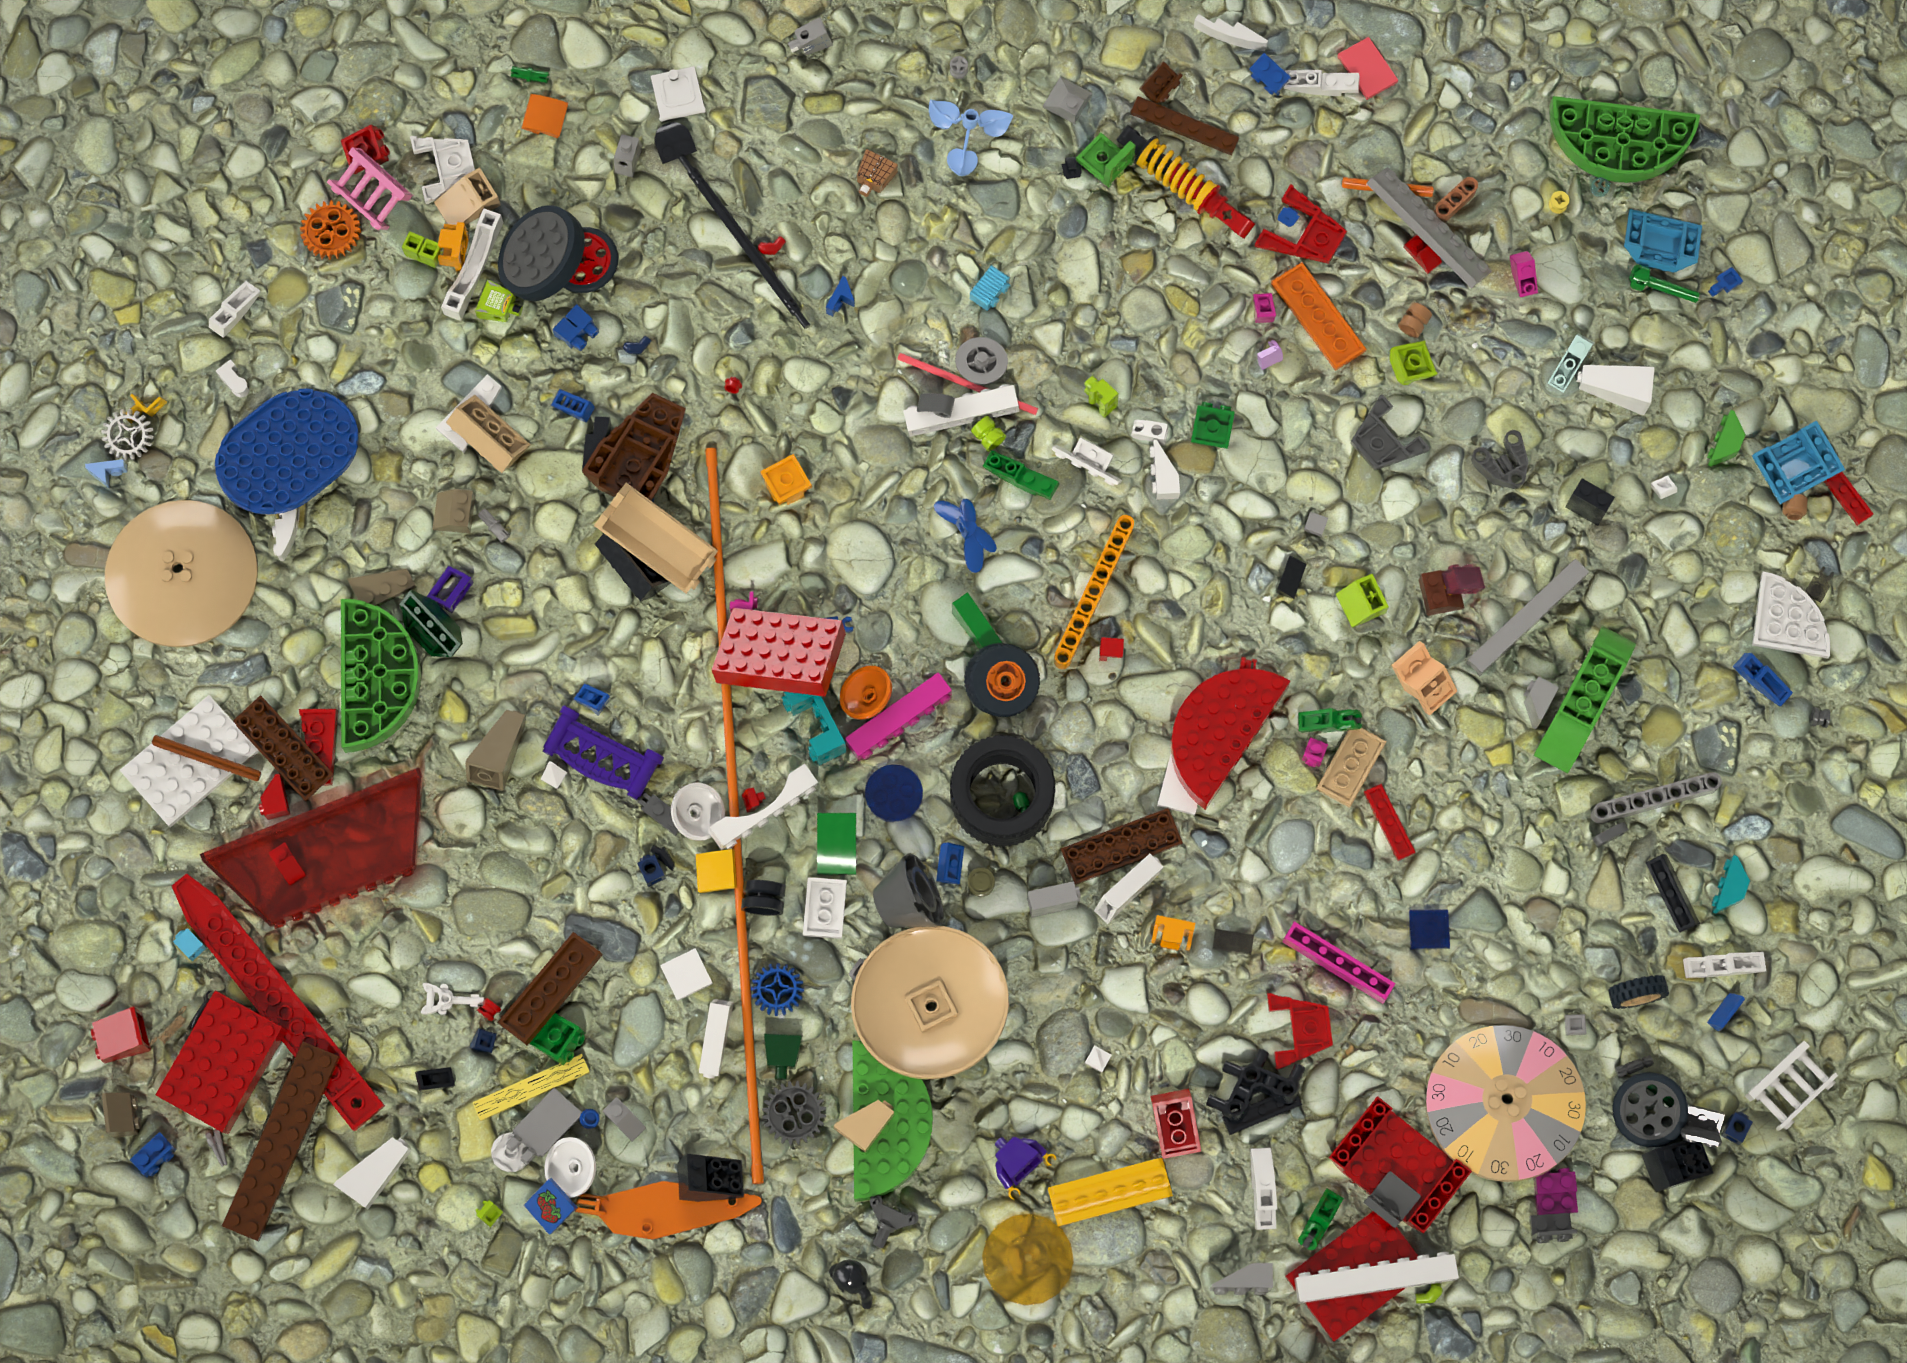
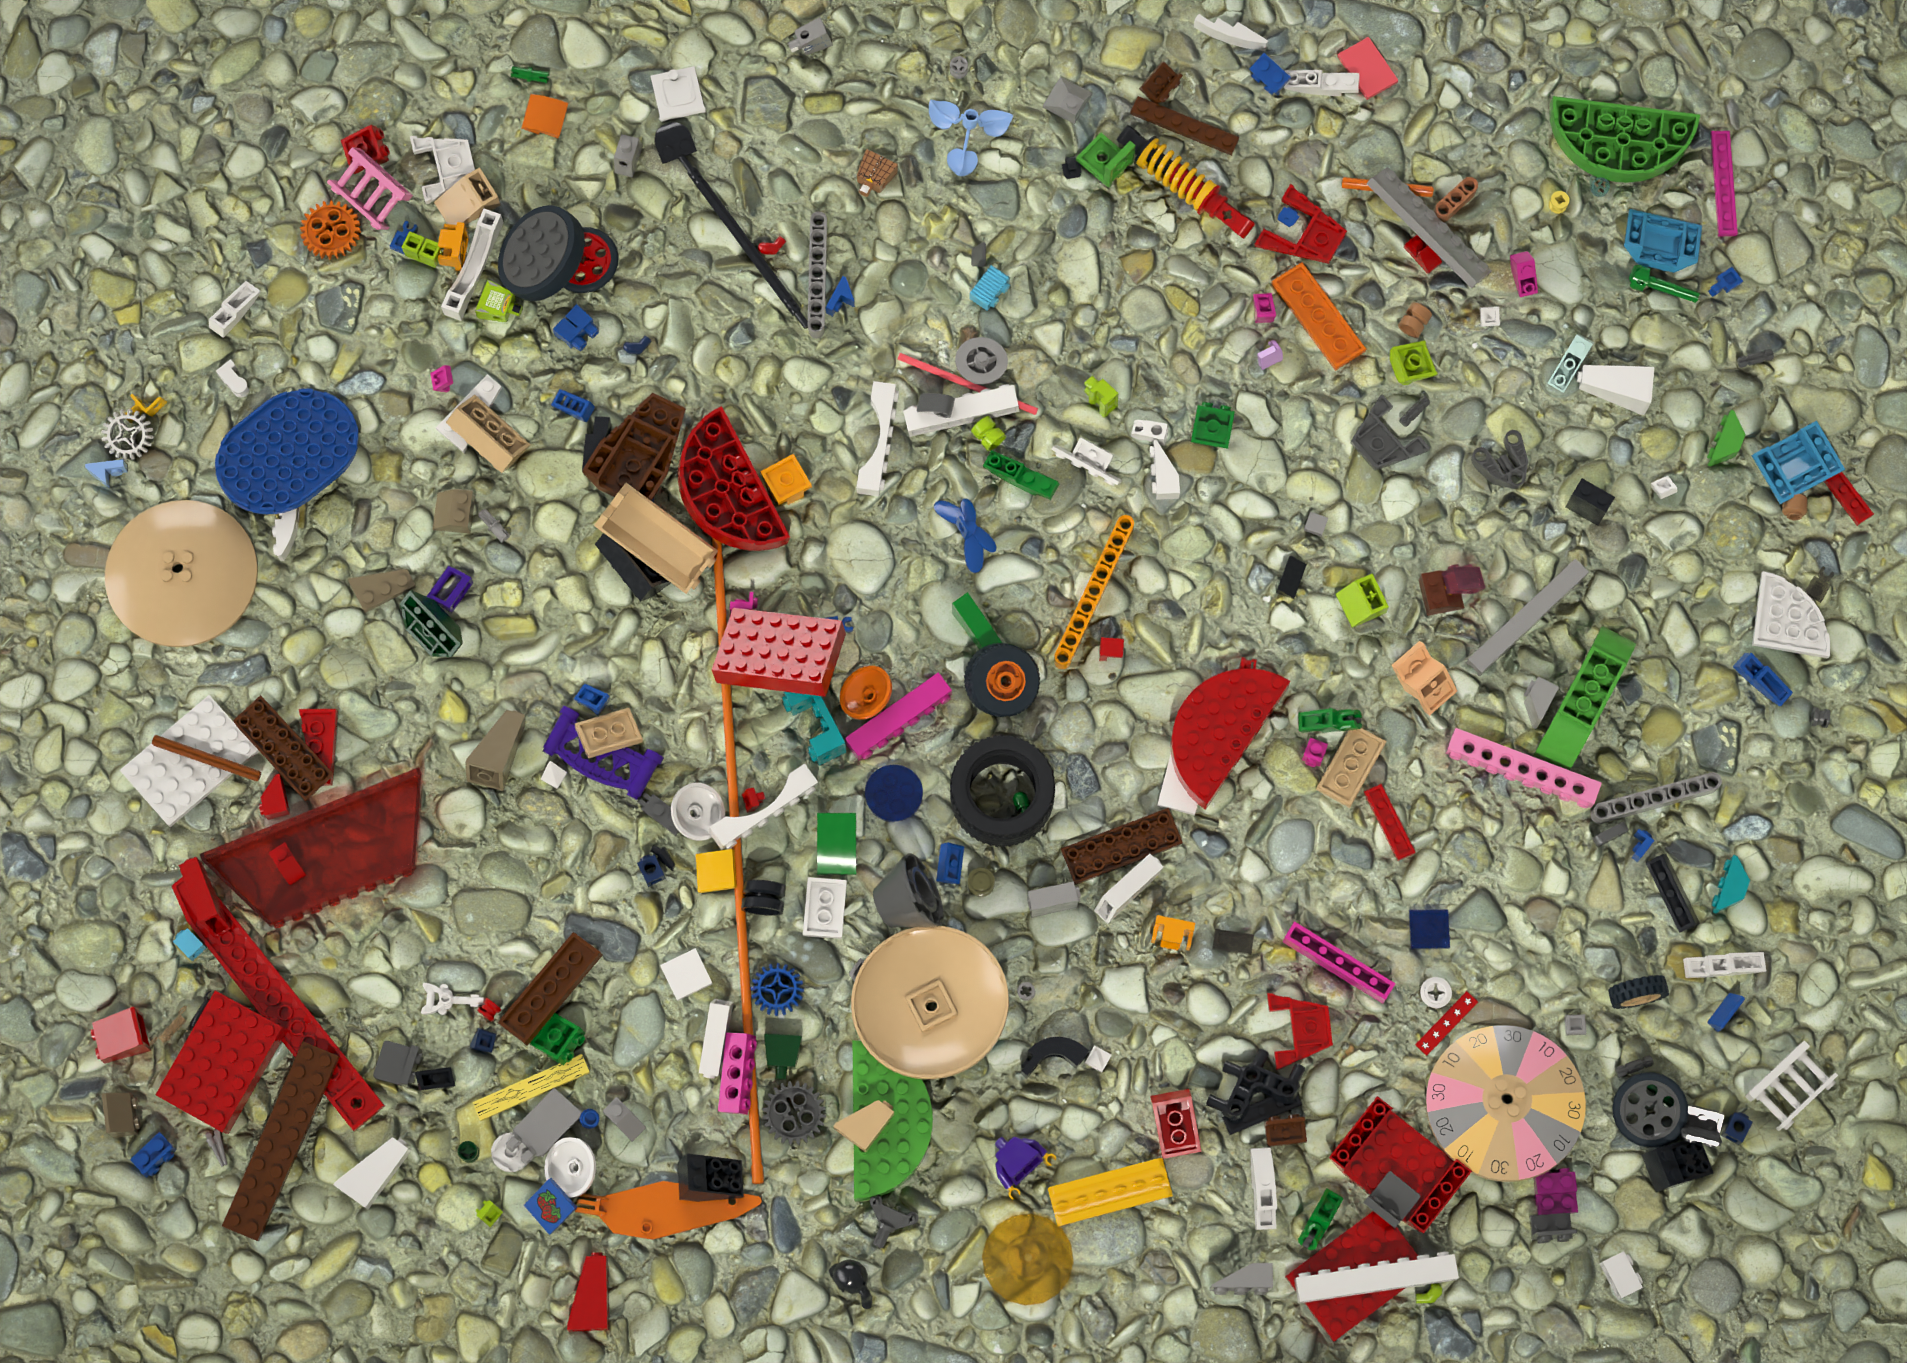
bright green brick [341,599,421,753] -> none
red plate [724,377,742,394] -> none
none -> red slope [179,857,231,937]
none -> dark grey bracket [373,1041,423,1088]
none -> blue plate [390,221,418,255]
none -> dark pink bracket [430,365,453,393]
none -> dark green wheel [458,1141,480,1163]
none -> red slope [567,1252,609,1332]
none -> tan tile [575,708,643,758]
none -> red brick [678,406,790,551]
none -> dark pink brick [718,1032,757,1115]
none -> light grey beam [808,211,828,339]
none -> white arch [856,381,899,496]
none -> dark grey slope [971,242,986,267]
none -> light grey bush [1017,982,1035,1001]
none -> black arch [1021,1037,1089,1079]
none -> reddish brown bracket [1264,1114,1307,1147]
none -> dark grey axle [1399,396,1430,427]
none -> red sticker [1415,991,1478,1056]
none -> white gear [1420,977,1452,1009]
none -> bright pink brick [1446,728,1602,808]
none -> white tile [1480,306,1500,327]
none -> white brick [1600,1251,1643,1300]
none -> blue bracket [1632,829,1655,862]
none -> dark pink tile [1710,131,1738,237]
none -> dark grey axle [1737,349,1774,368]

